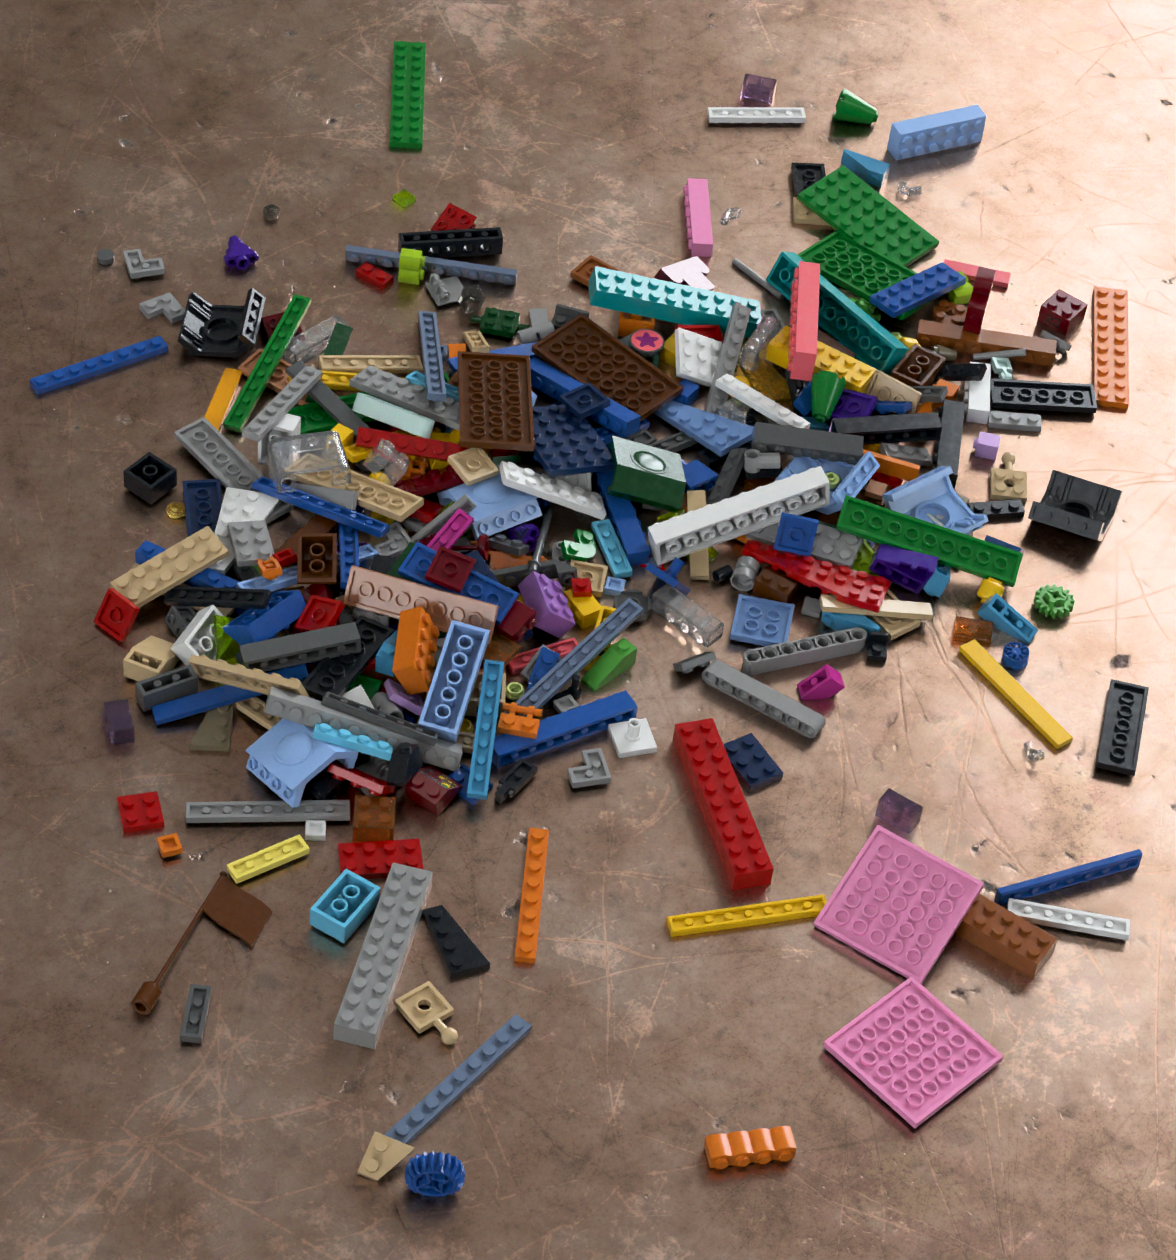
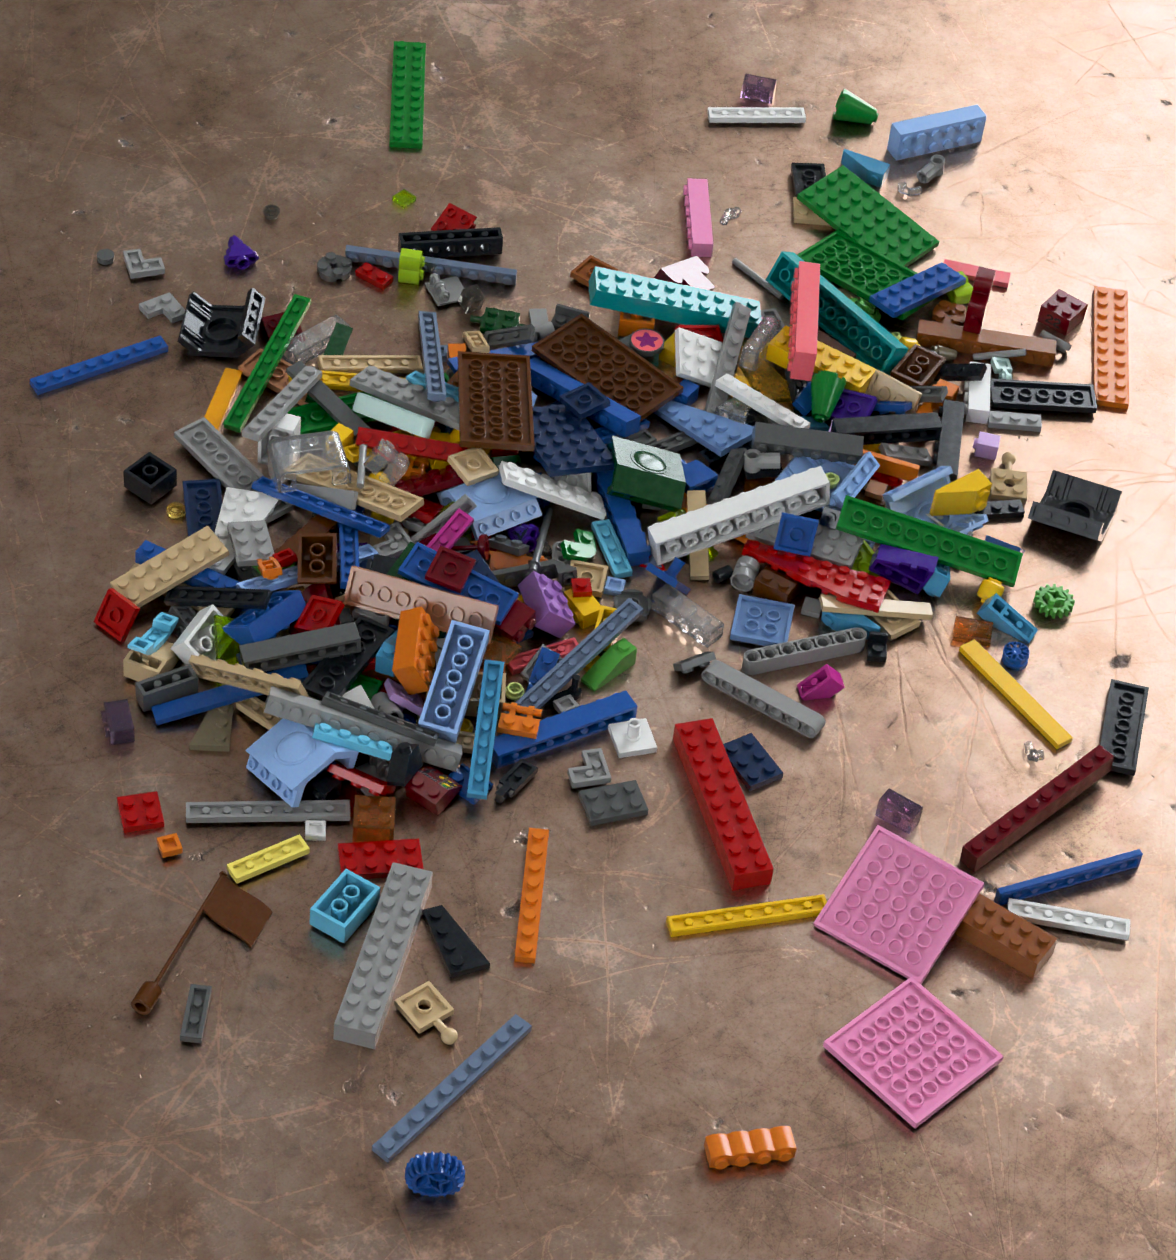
tan wing [357,1131,414,1182] -> none
none -> medium azure slope [127,612,179,655]
none -> dark grey plate [317,252,352,282]
none -> light grey bar [357,444,367,489]
none -> dark grey plate [484,324,535,350]
none -> dark grey plate [578,780,649,826]
none -> black brick [819,505,841,529]
none -> light grey piece [917,154,945,184]
none -> yellow slope [929,469,992,516]
none -> dark red brick [960,745,1114,873]

